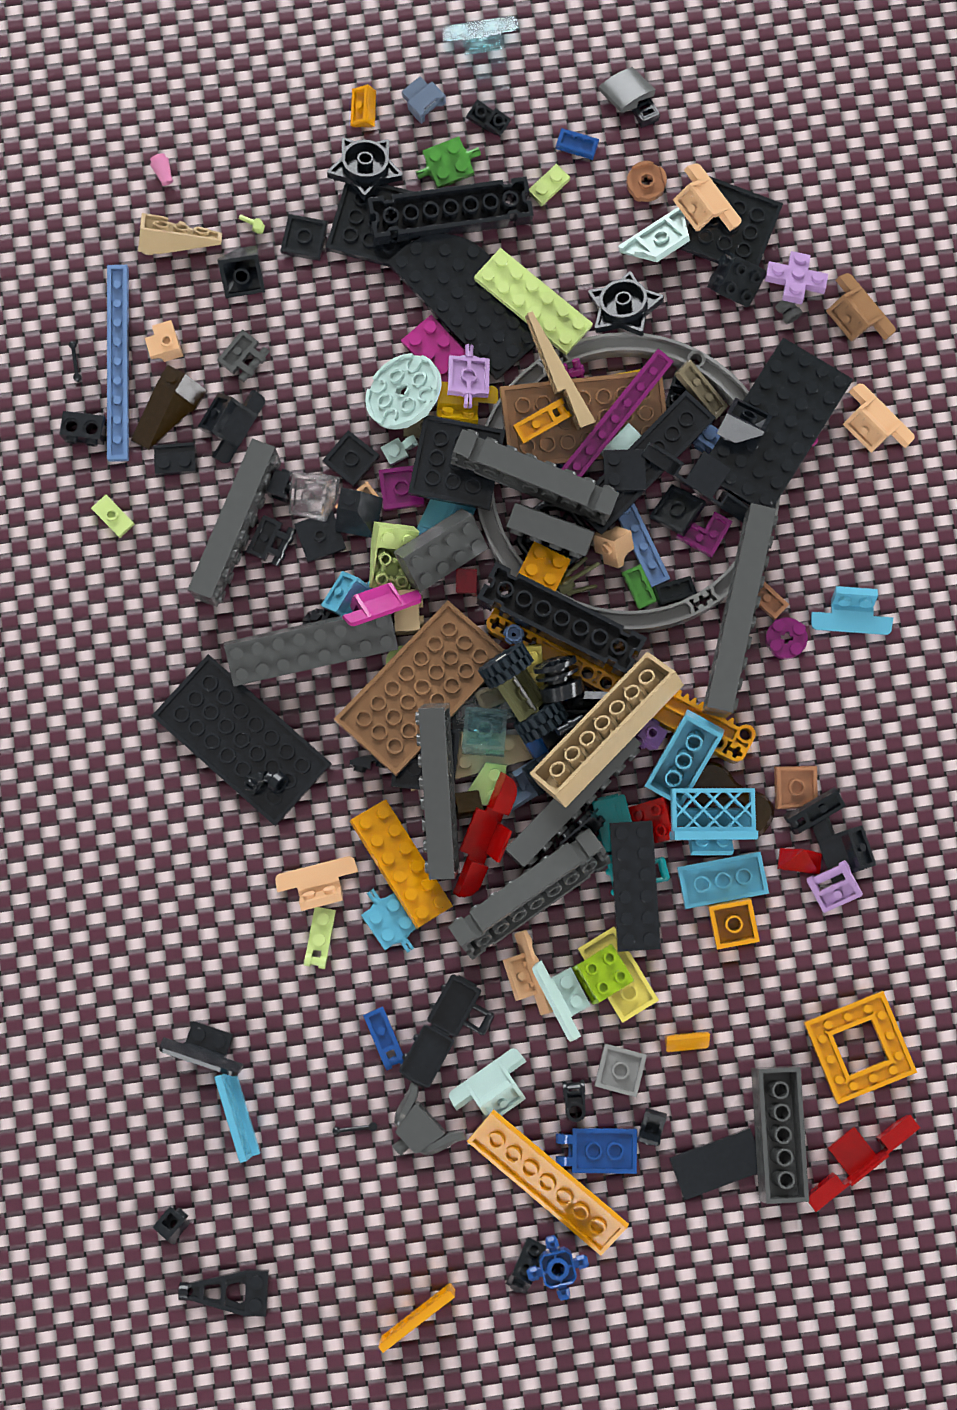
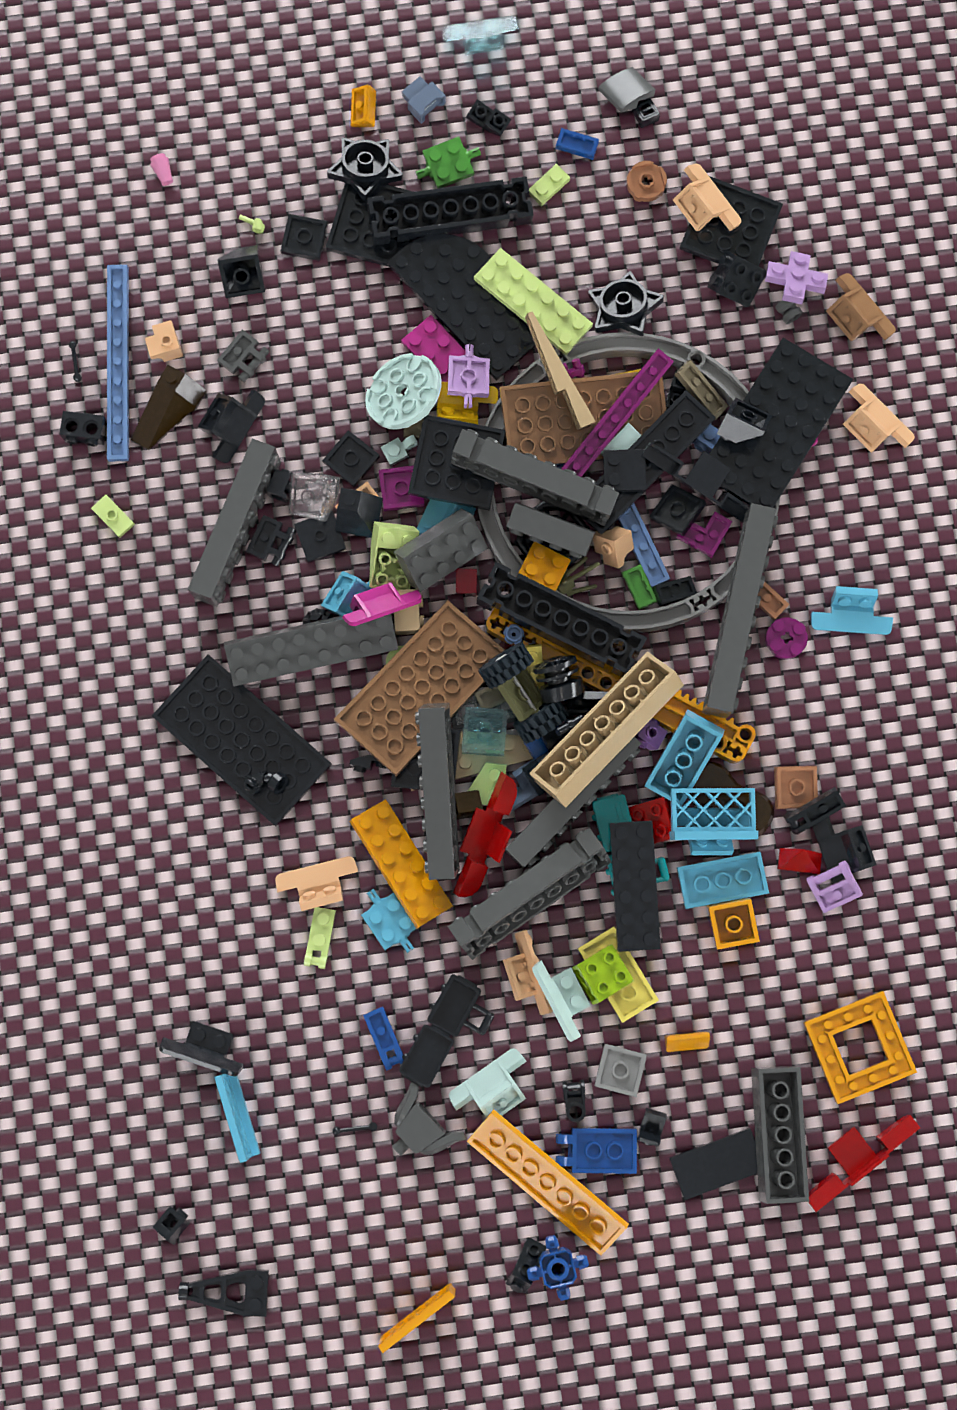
tan wedge [138,213,222,255] -> none
black plate [153,442,197,476] -> none
light orange plate [512,398,572,444] -> none
black hinge [559,808,606,845] -> none
light aqua wing [618,207,690,262] -> none

